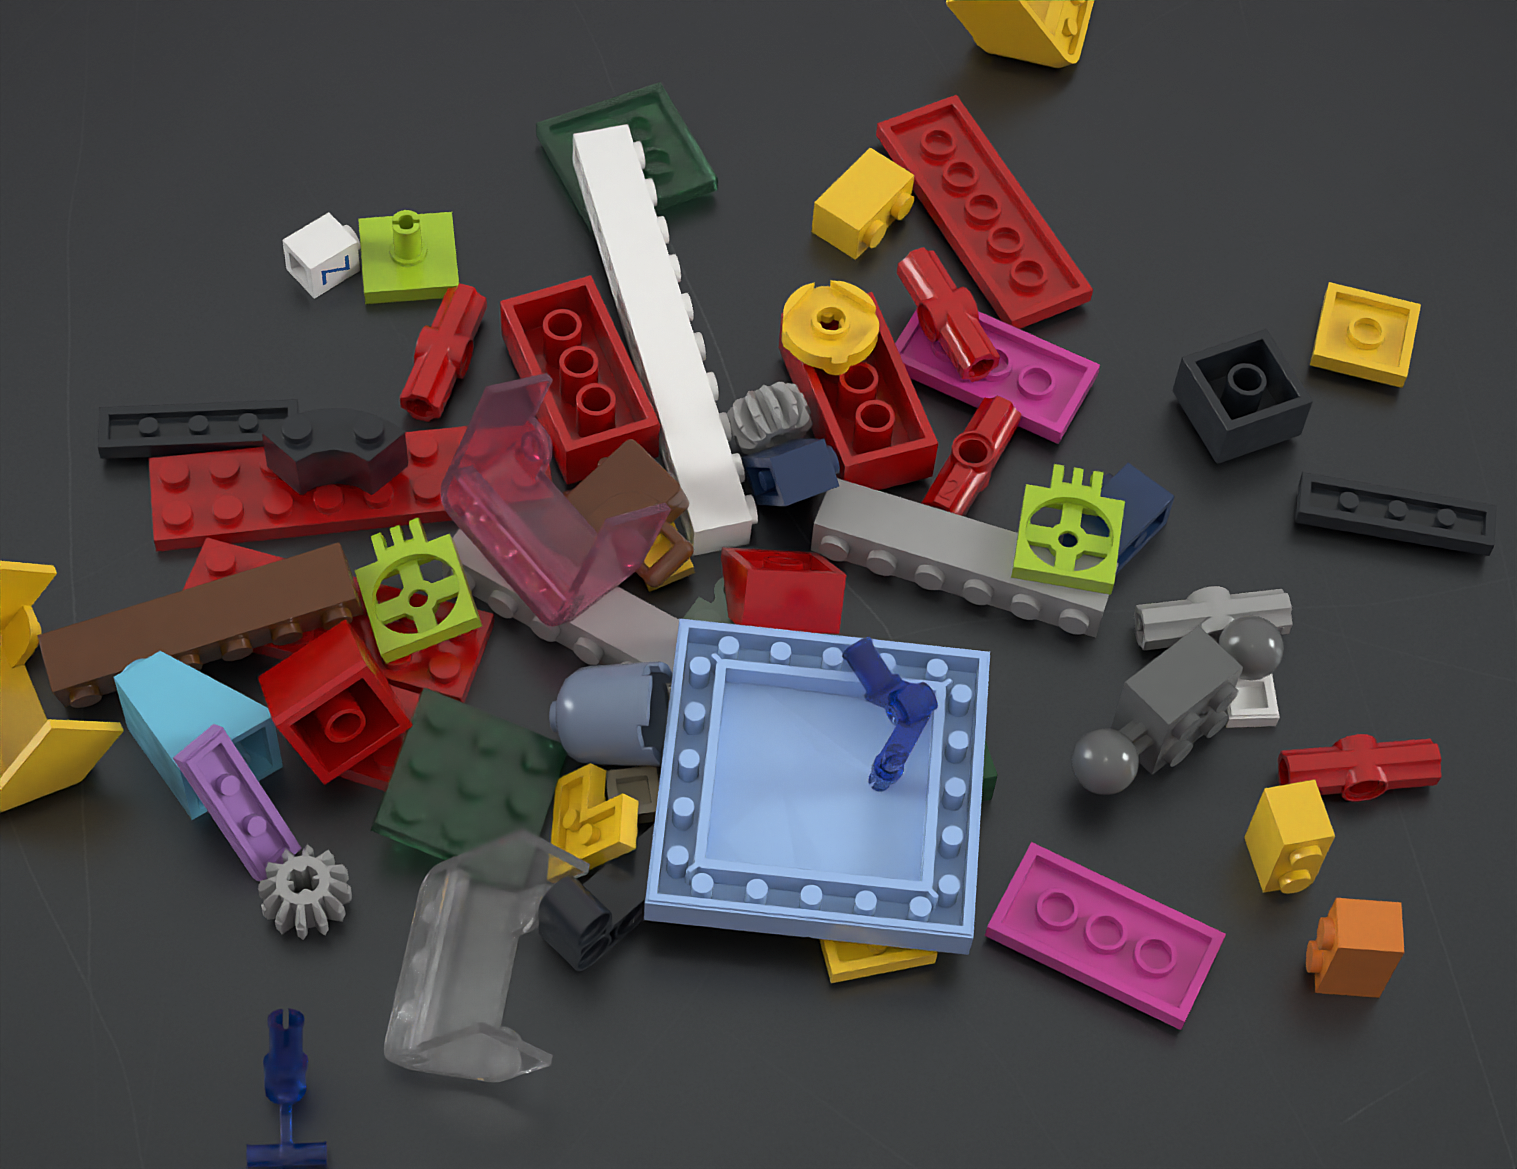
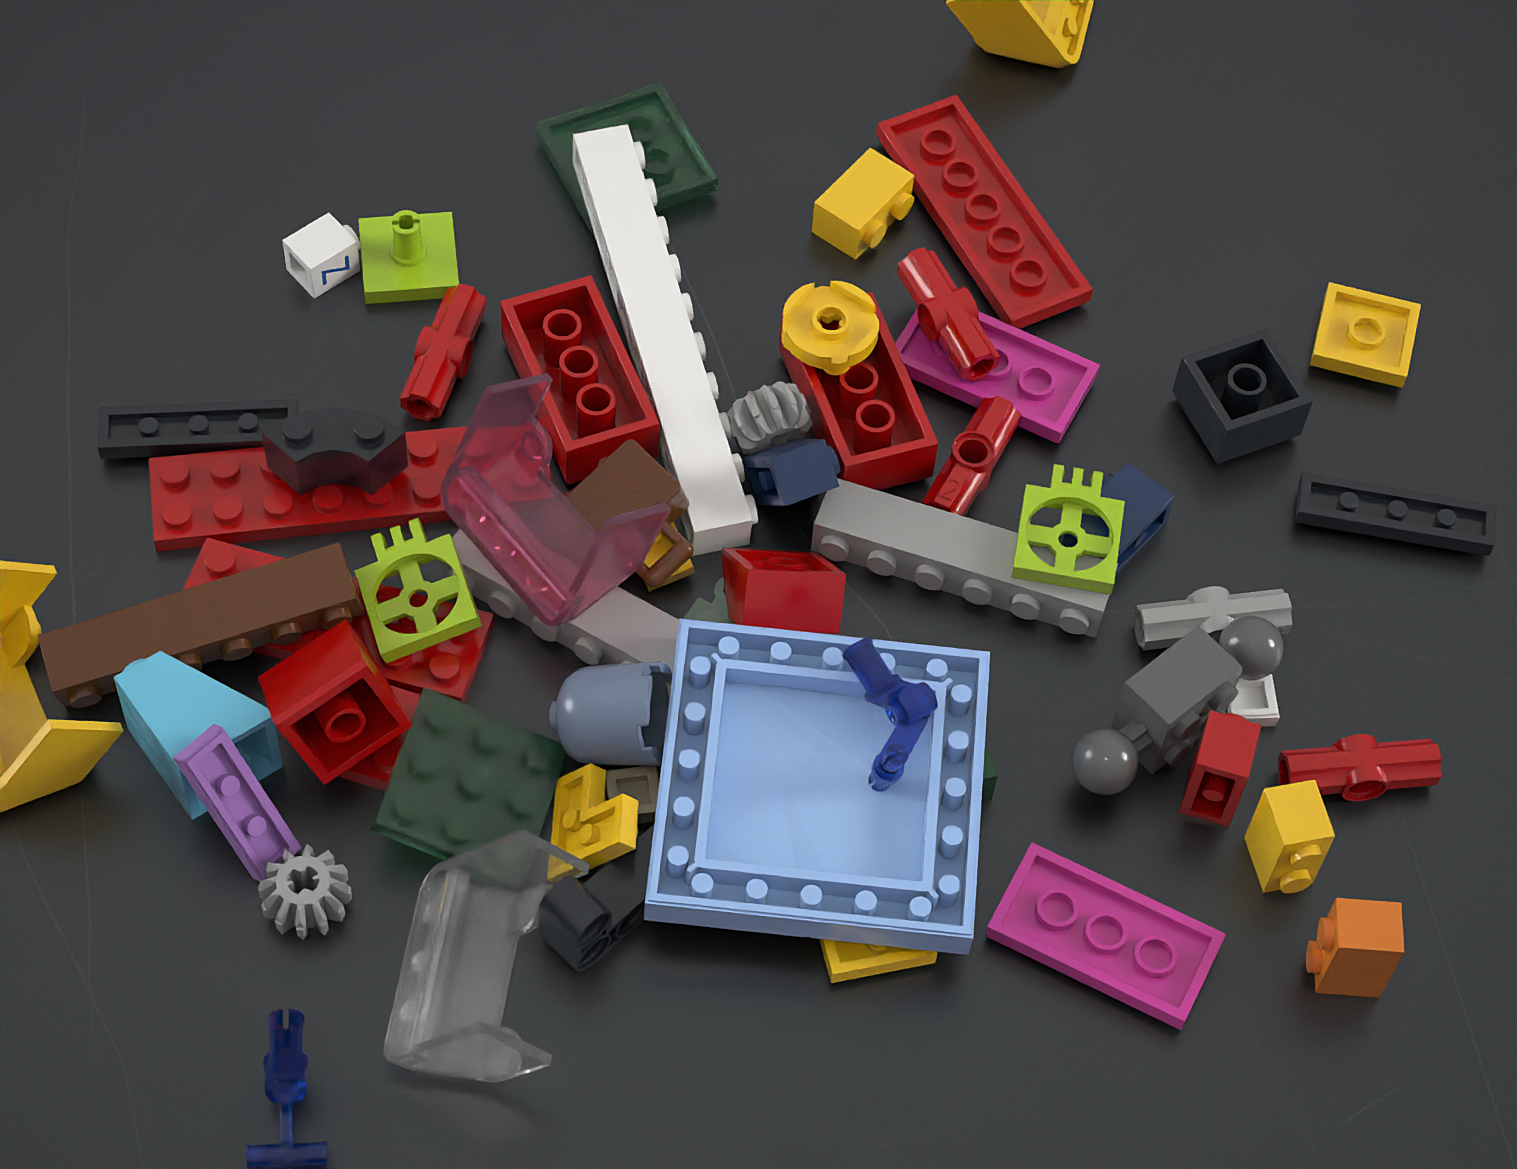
none -> red brick [1178,710,1261,827]

